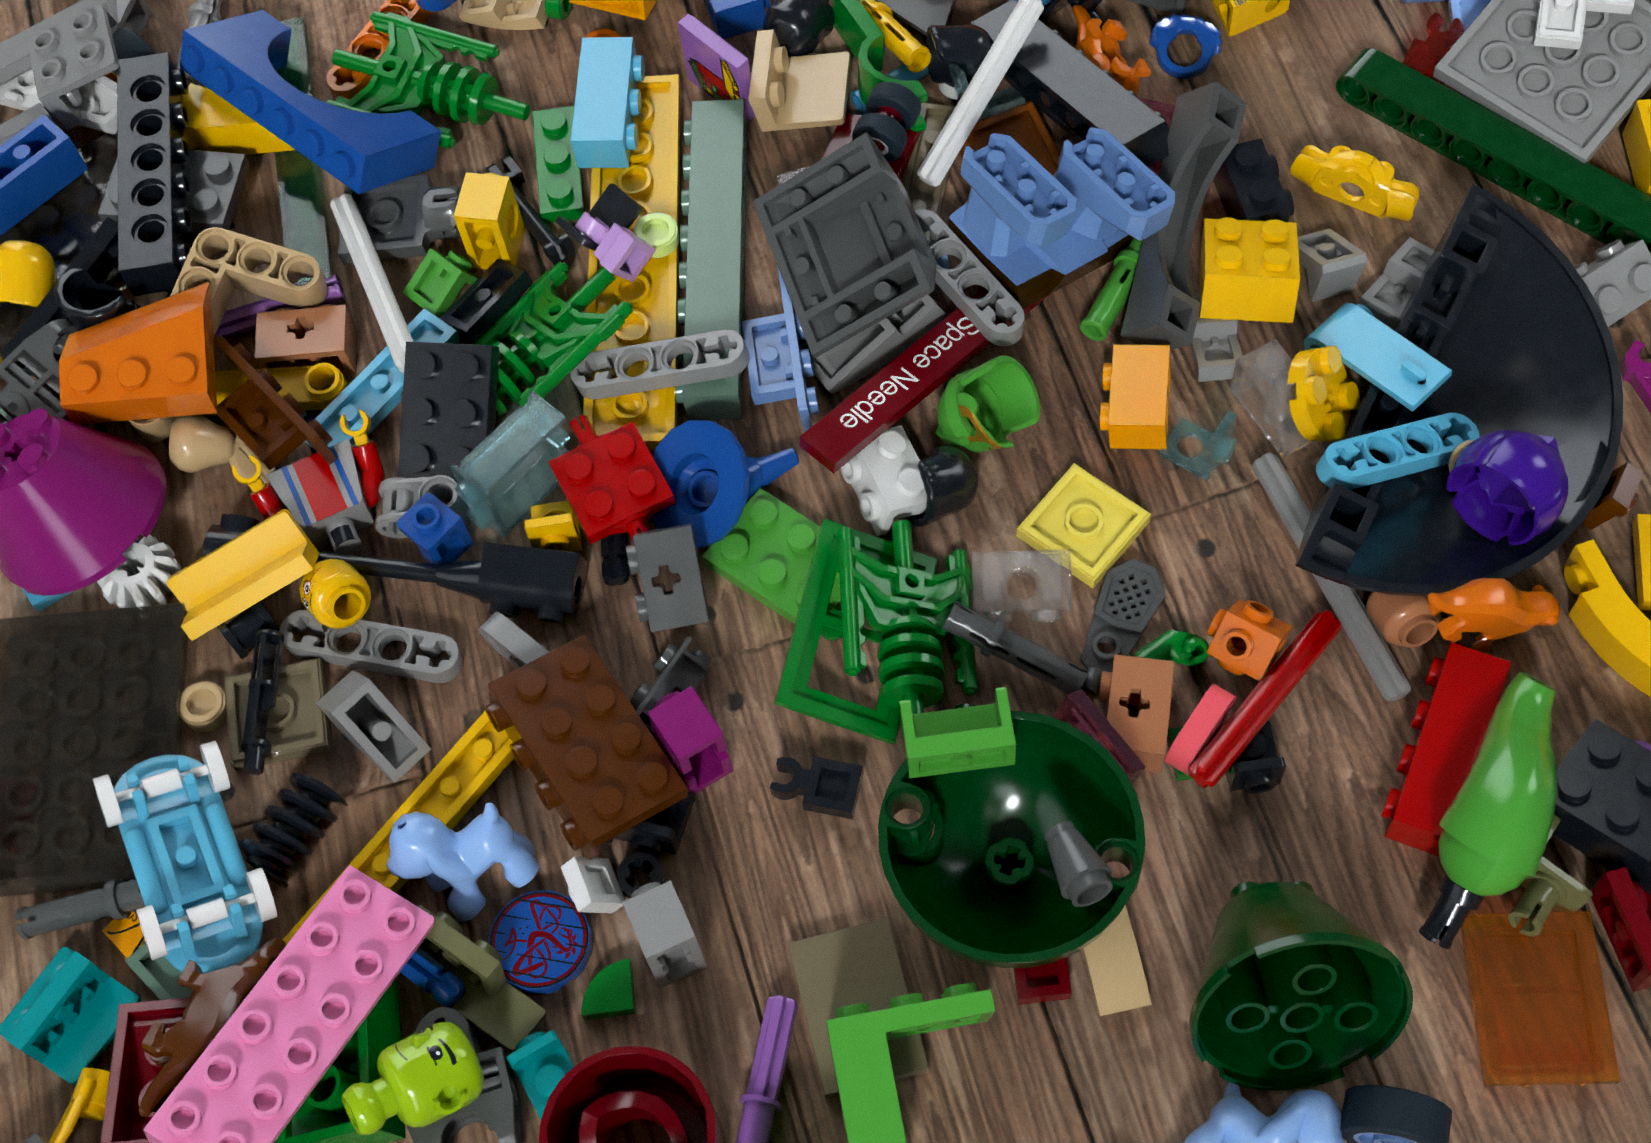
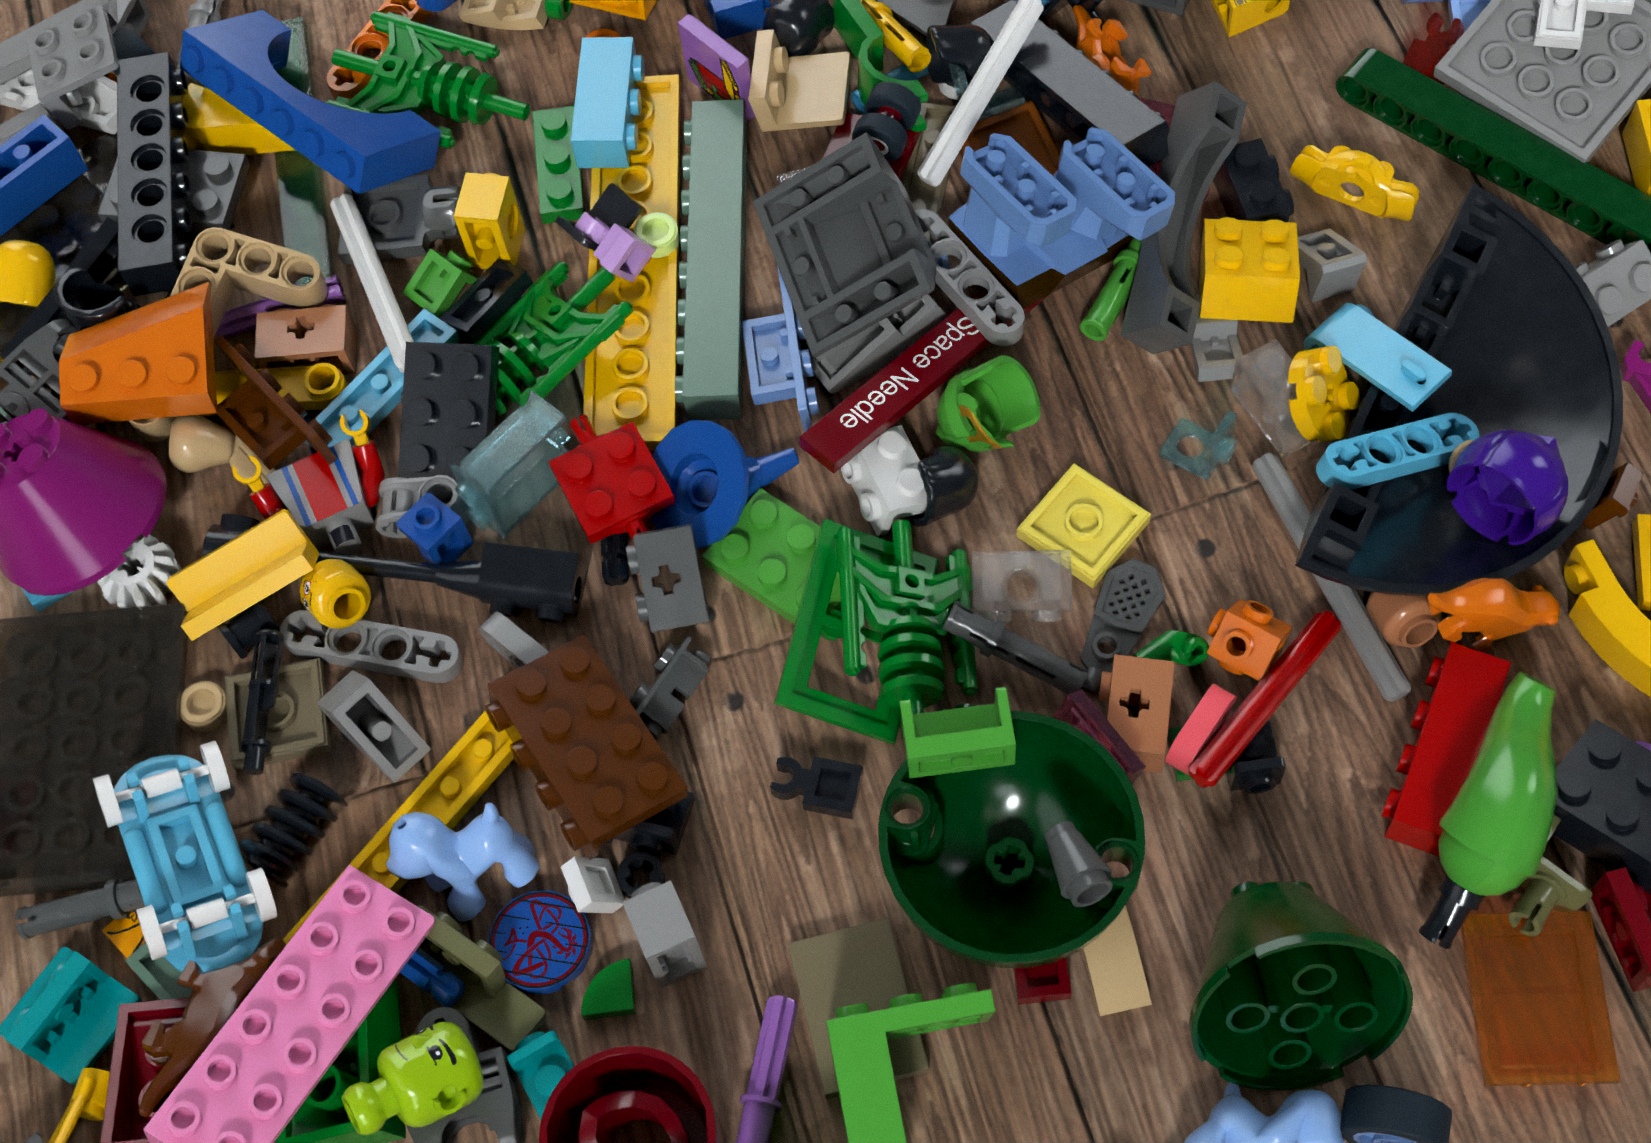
black hinge [478,155,576,267] -> none
yellow bracket [524,500,583,552] -> none
light grey beam [570,330,750,399] -> none
magenta brick [648,686,733,795] -> none
light orange brick [1100,345,1171,450] -> none
blue piece [1149,14,1222,79] -> none
light grey slope [1358,237,1434,330] -> none

